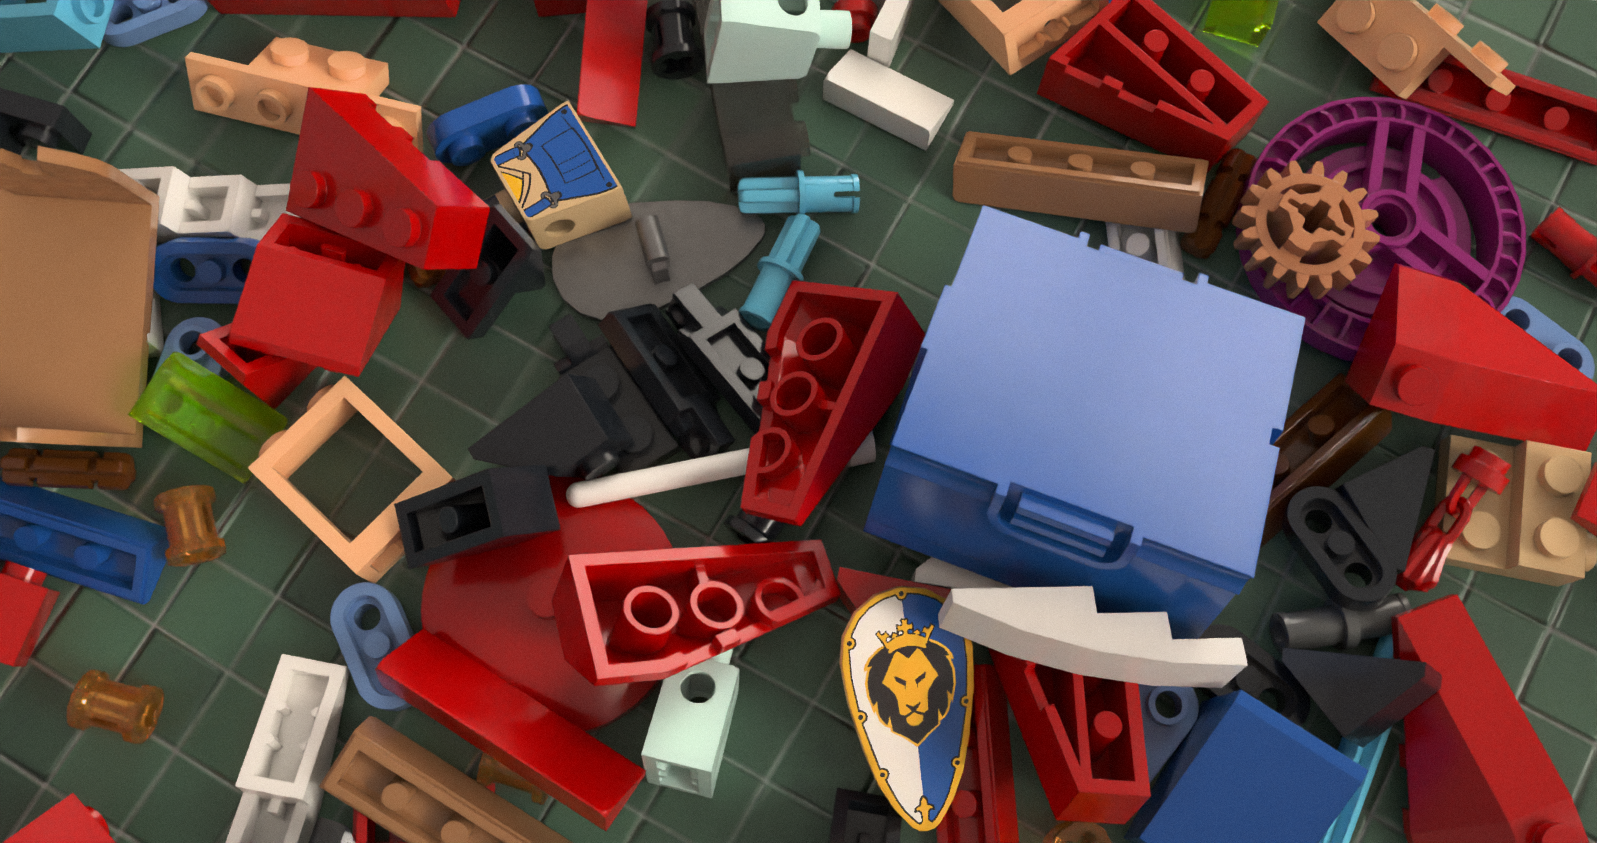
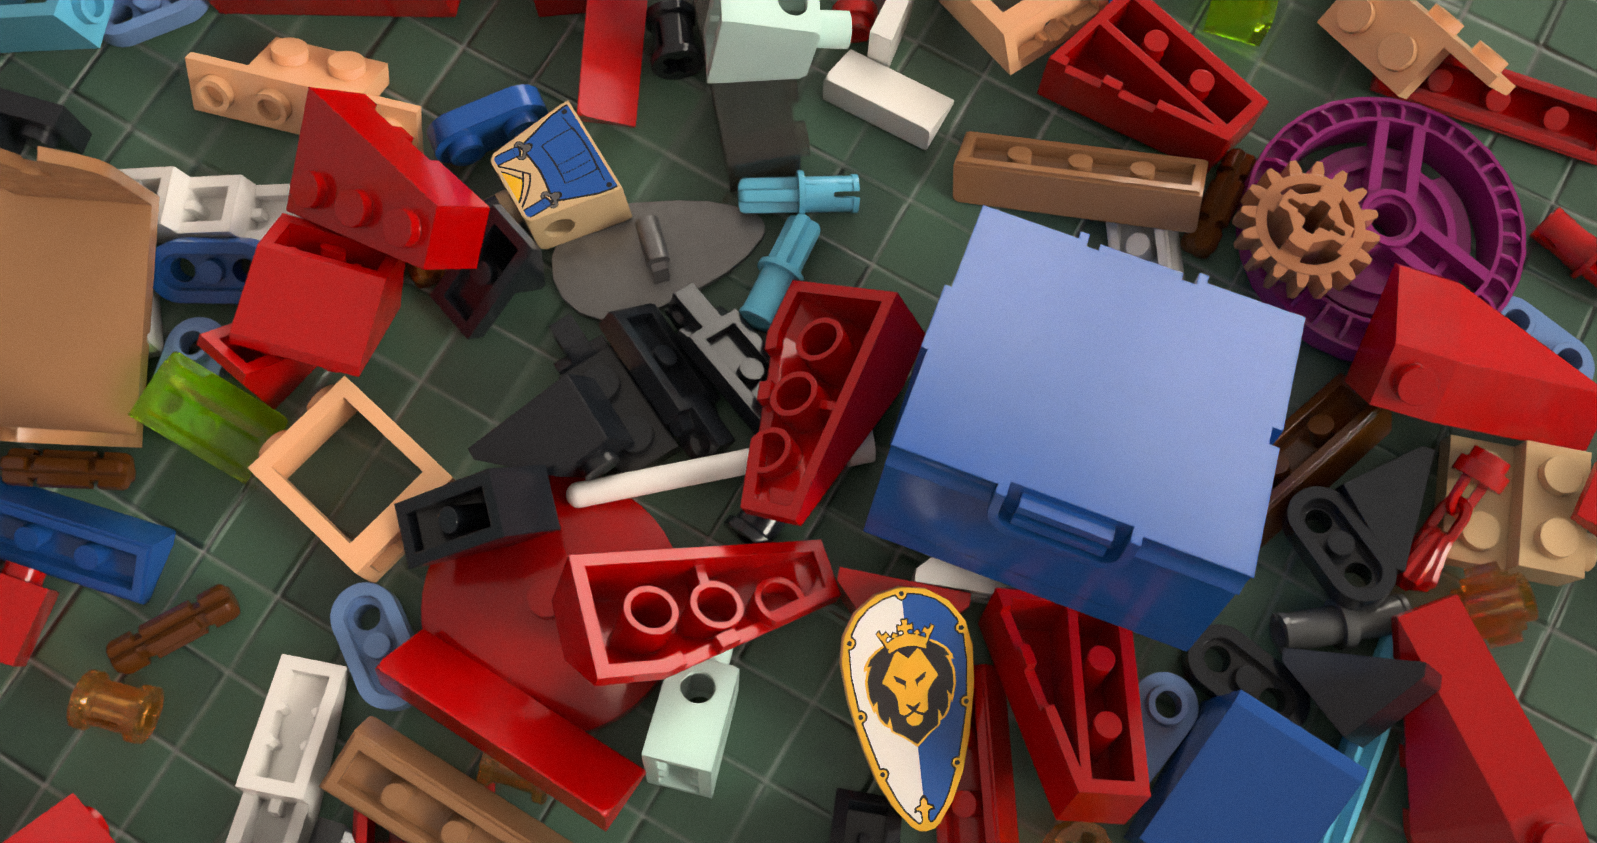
clear orange bush [153,485,227,567] -> none
white slope [938,586,1248,688] -> none
none -> reddish brown axle [106,584,241,674]
none -> clear orange gear [1449,561,1538,649]

